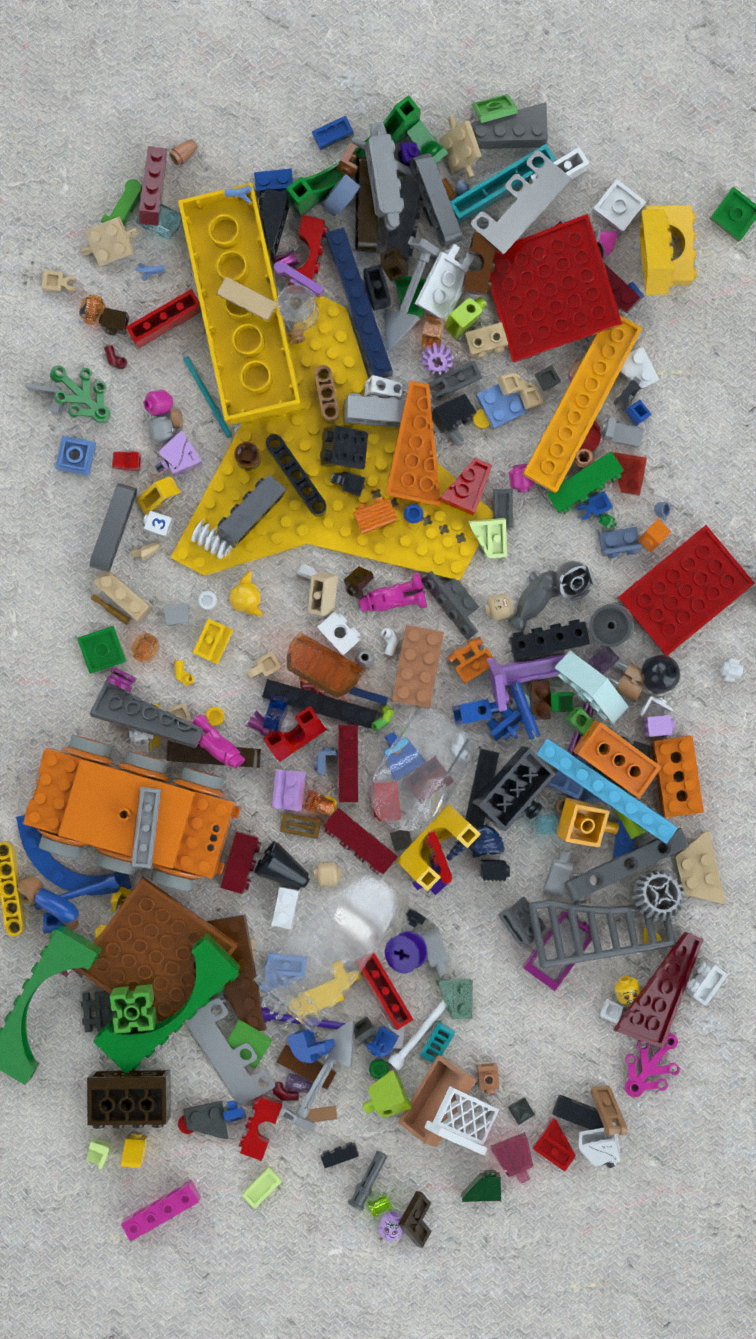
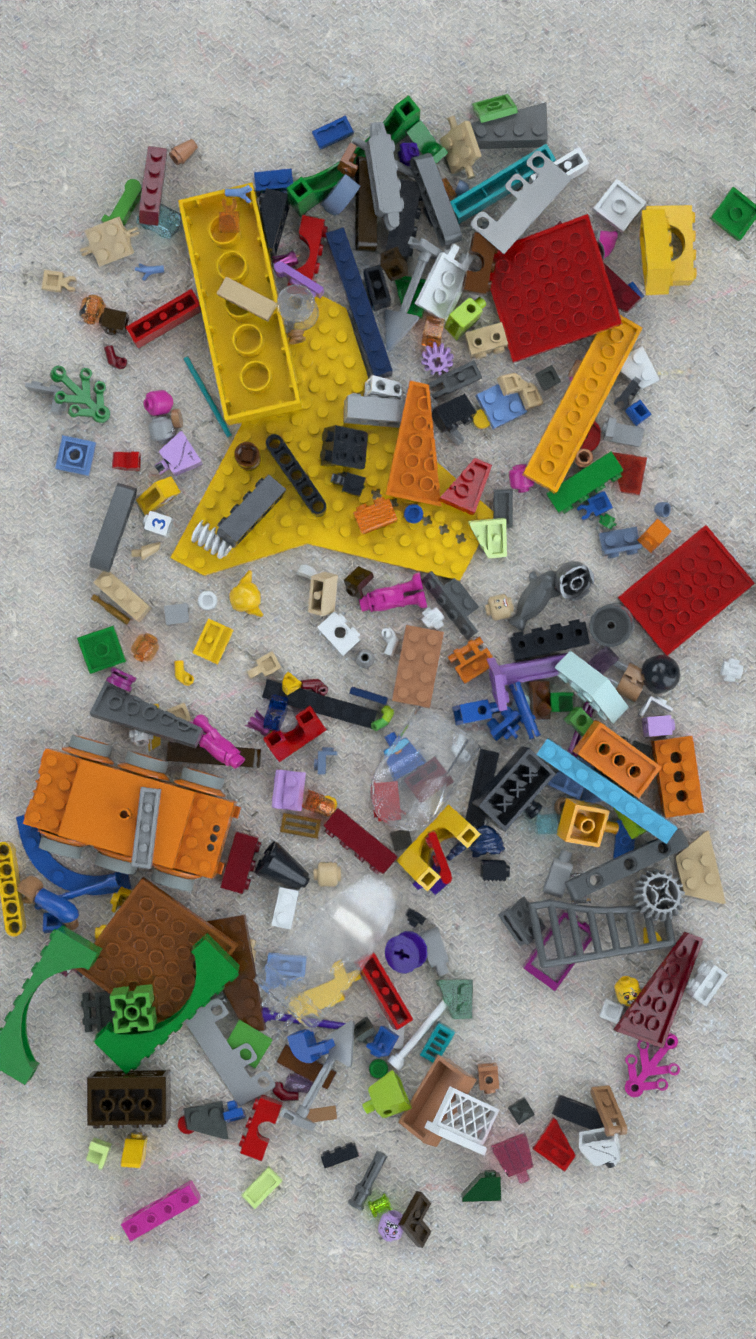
yellow tile [205,707,225,726] -> none
clear orange windscreen [286,632,366,698] -> none
medium nougat beam [315,365,339,423] -> none
dark red brick [338,725,359,803] -> none
none -> clear orange plate [219,198,240,233]
none -> yellow tile [282,671,302,695]
none -> white gear [421,607,445,630]

